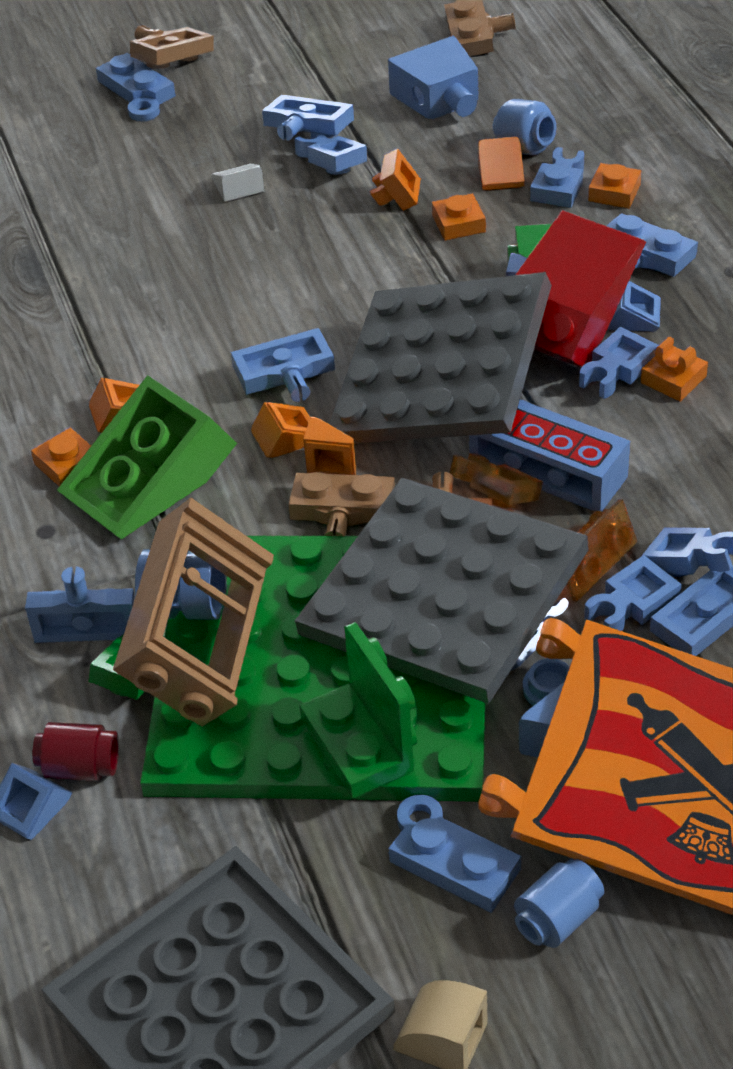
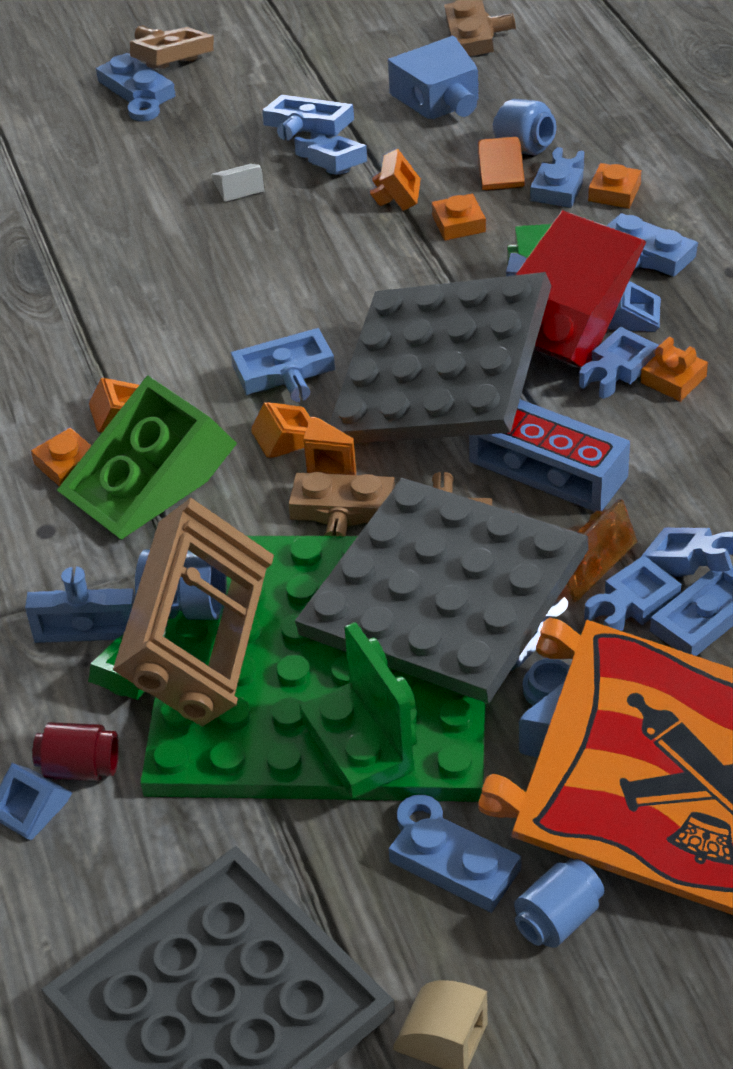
clear orange plate [449,453,543,509] -> none

